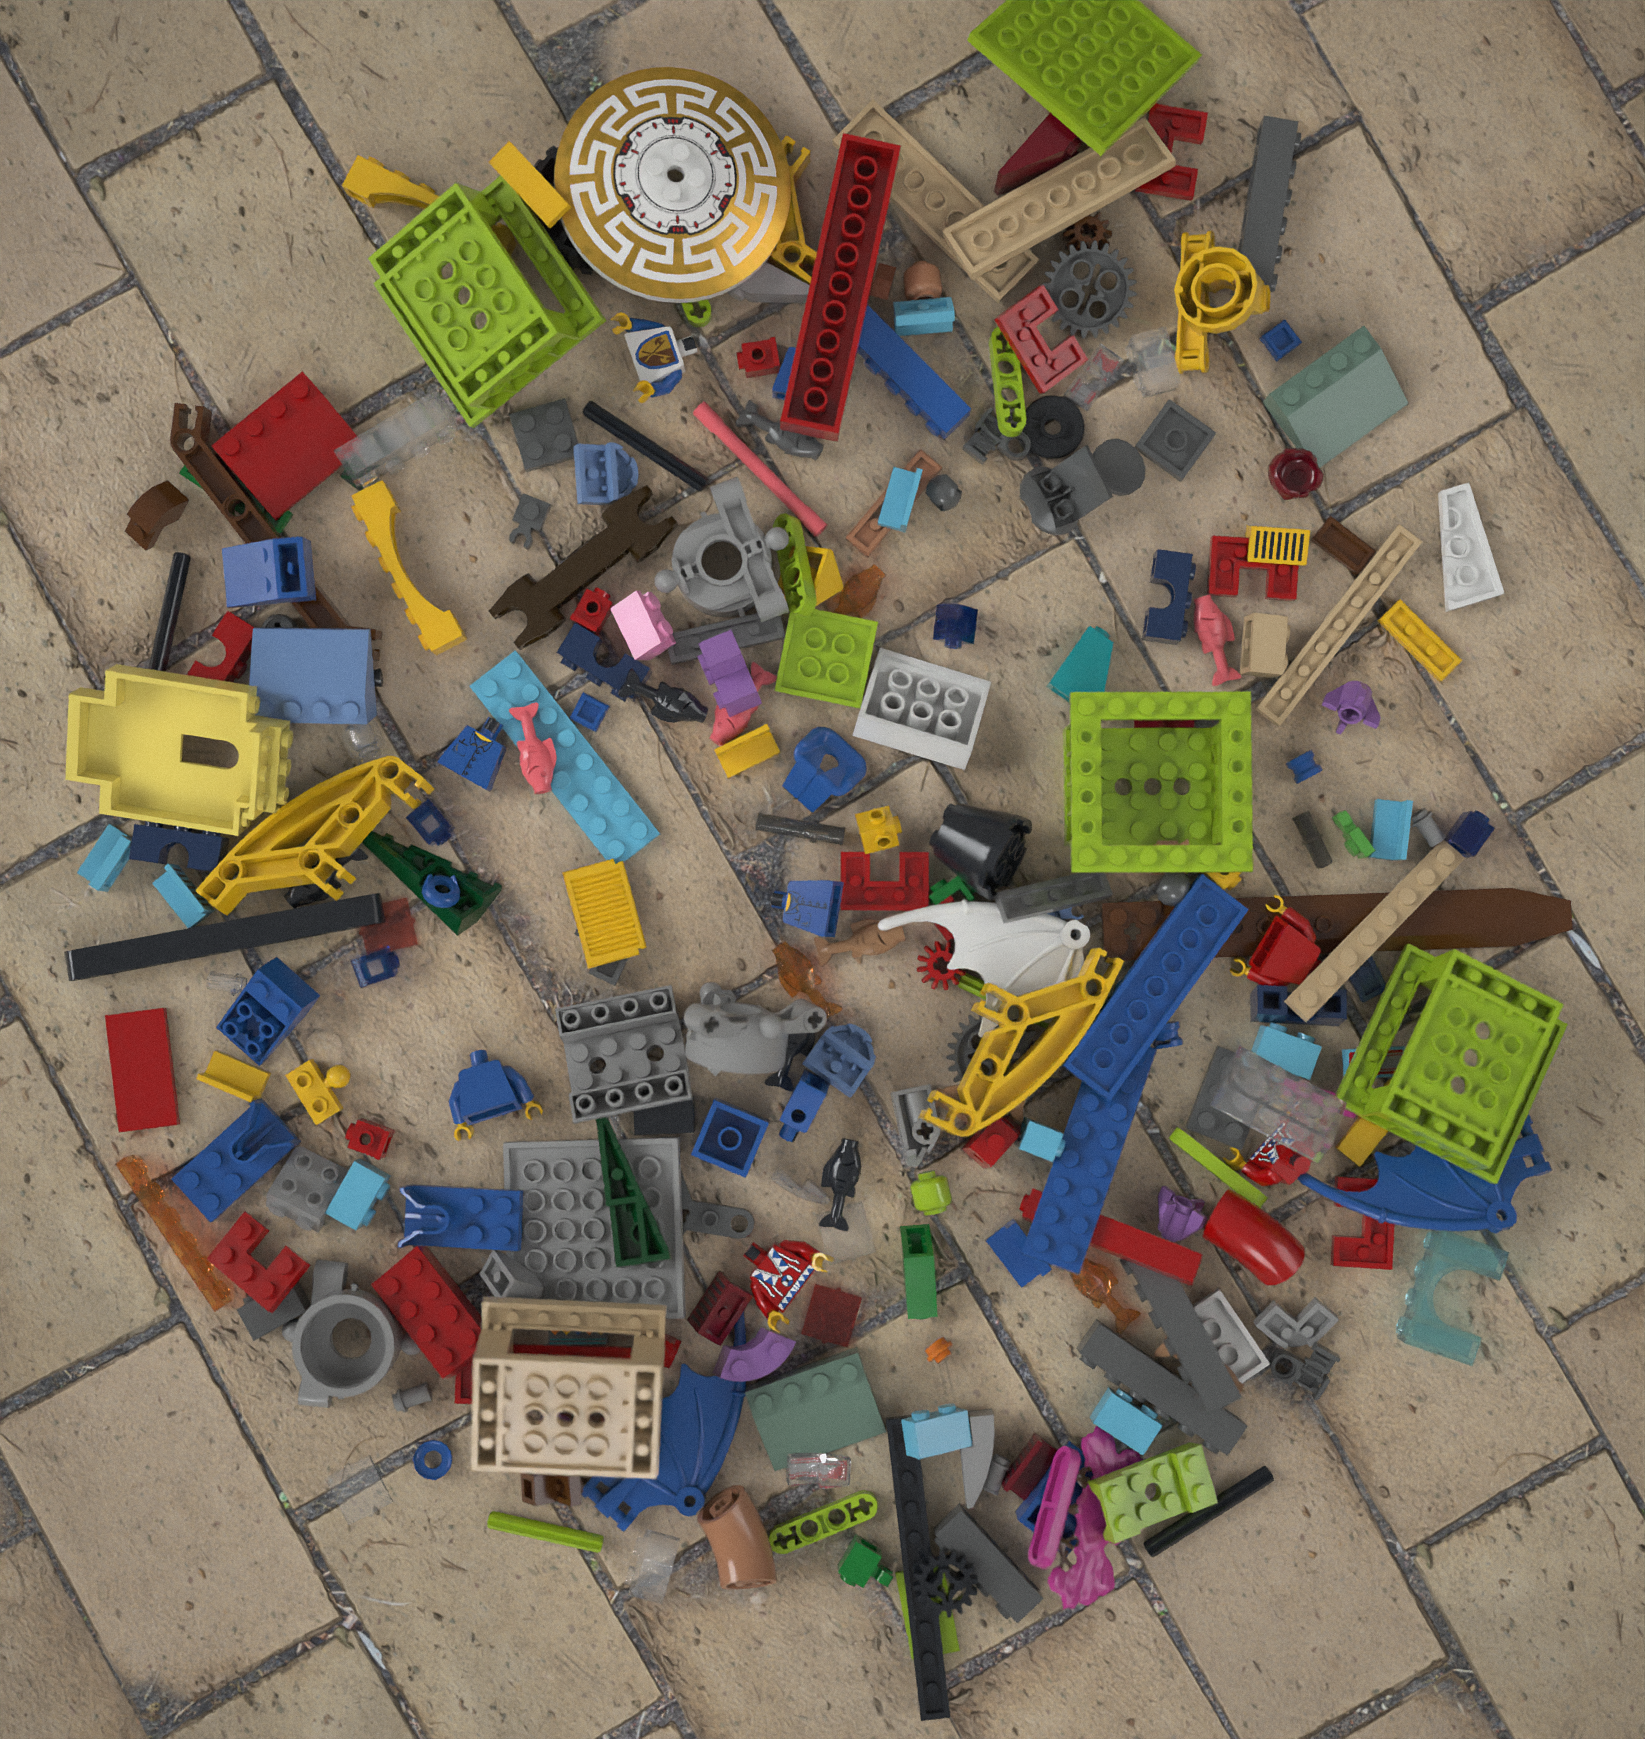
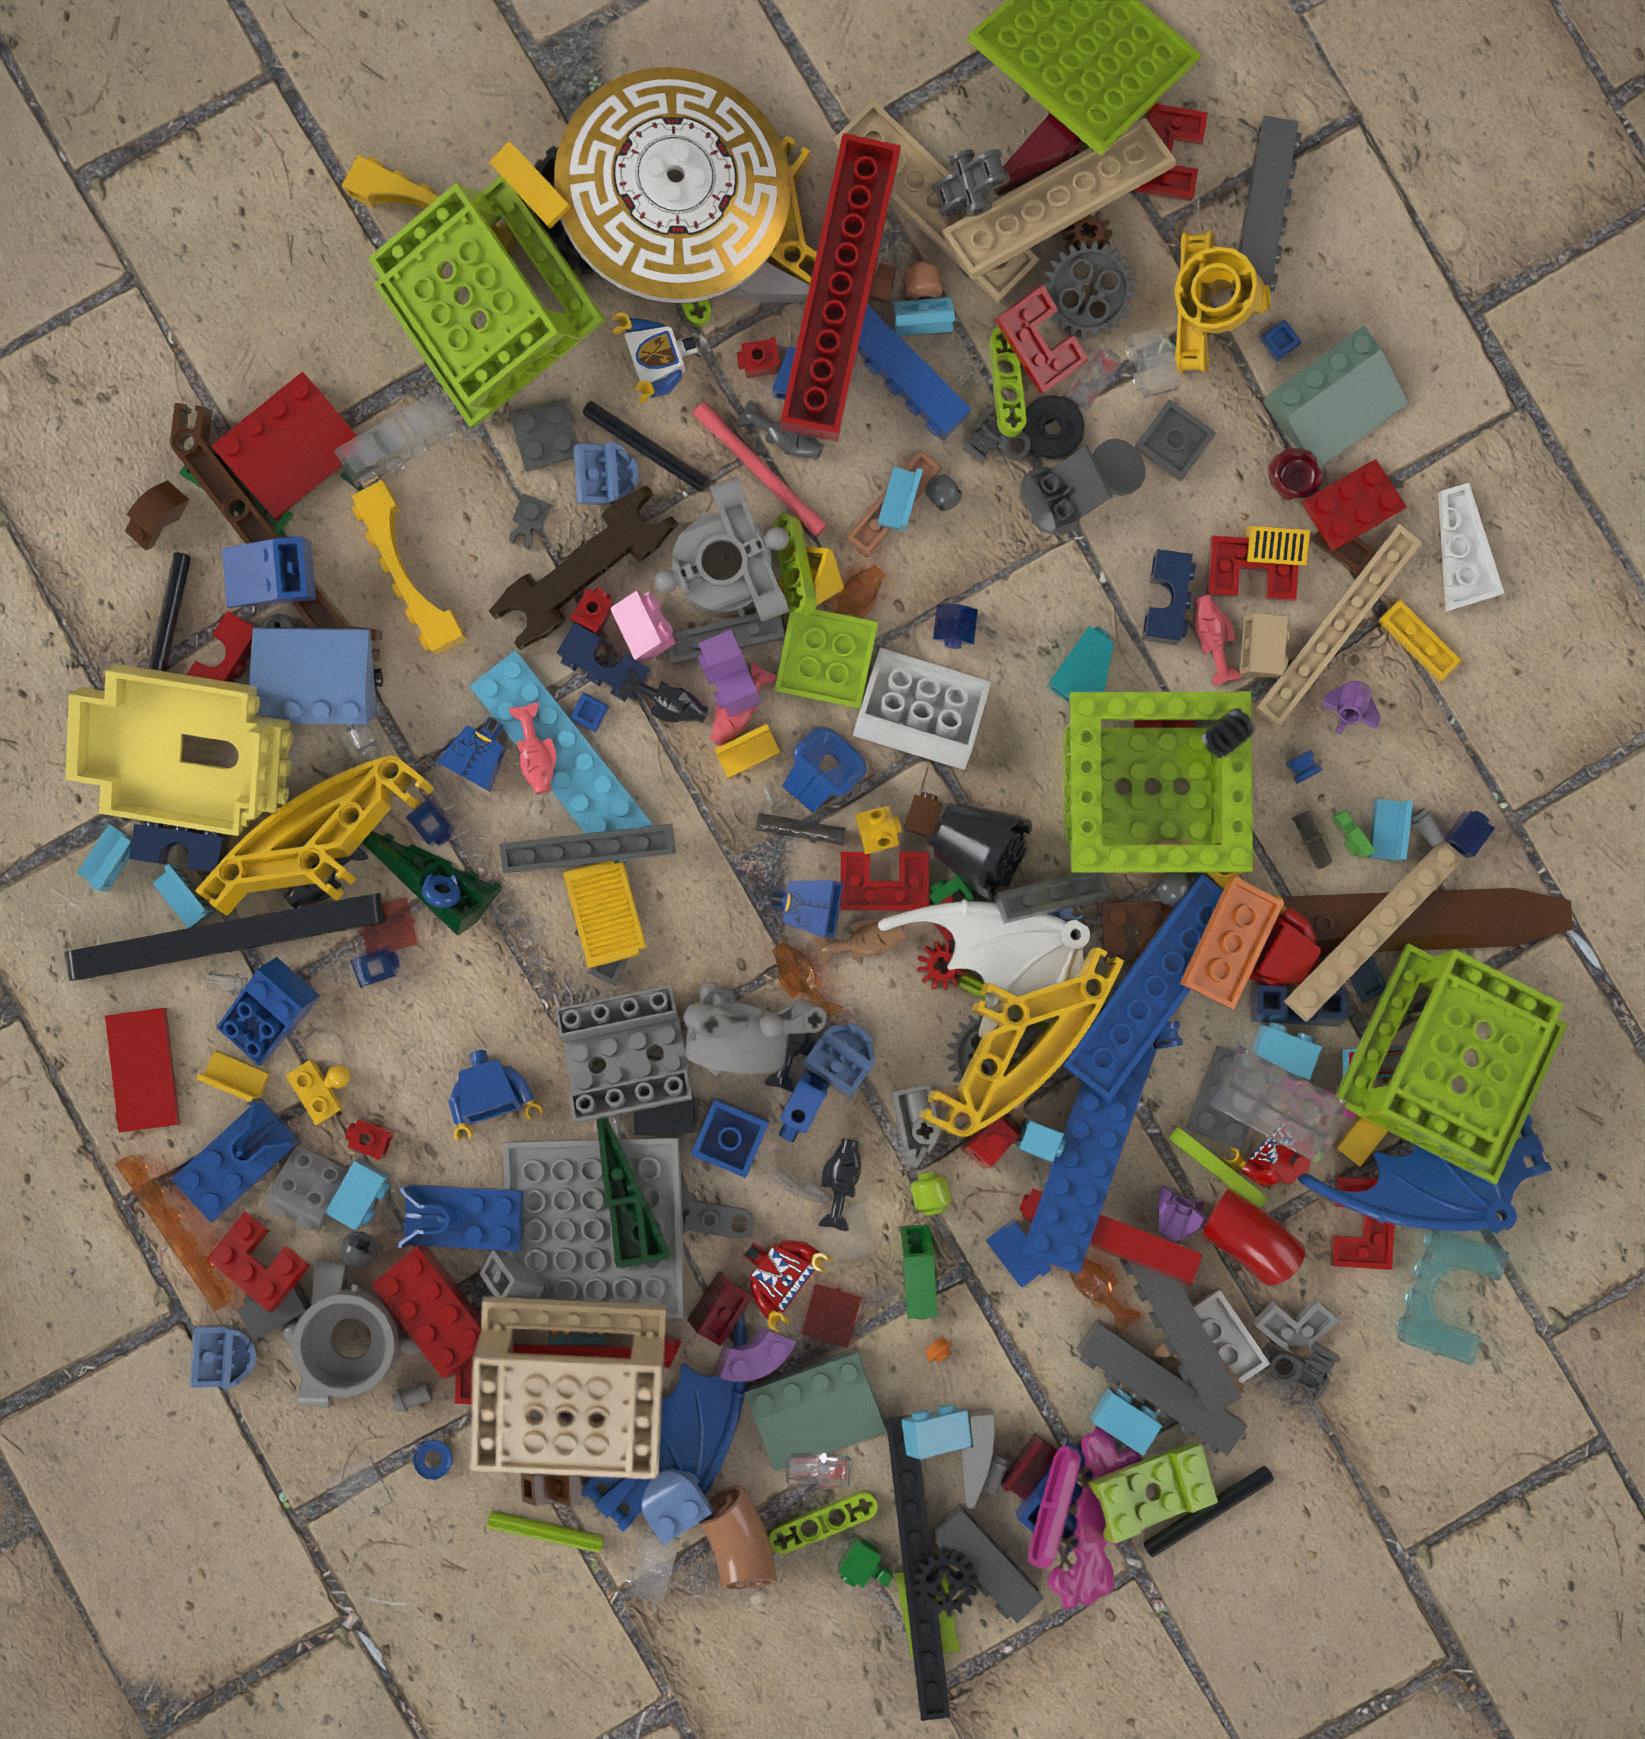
none -> medium blue slope [190,1325,256,1389]
none -> dark grey piece [339,1231,378,1269]
none -> dark grey plate [499,823,676,873]
none -> medium blue slope [642,1468,714,1546]
none -> reddish brown brick [904,791,943,838]
none -> dark grey axle [932,149,1010,217]
none -> orange plate [1180,876,1284,1010]
none -> black gear [1202,708,1255,758]
none -> red plate [1301,459,1407,552]

